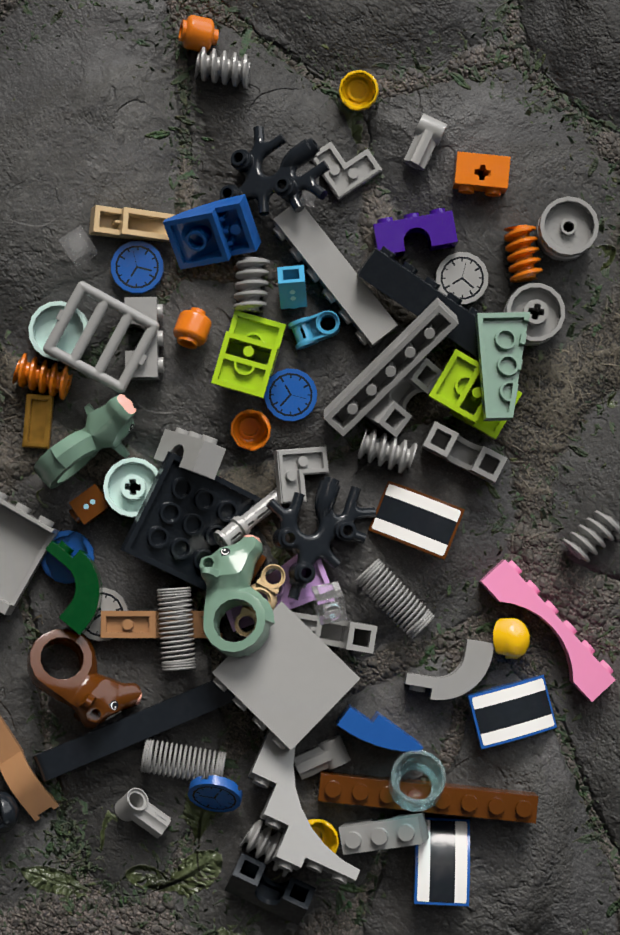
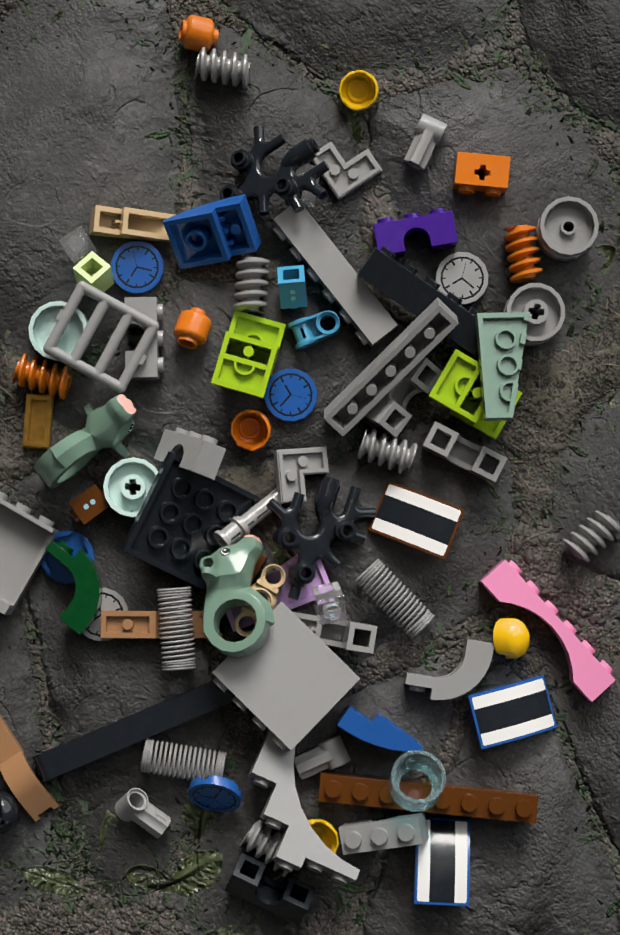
reddish brown animal [27,629,142,729] -> none
none -> yellowish green brick [73,251,114,292]

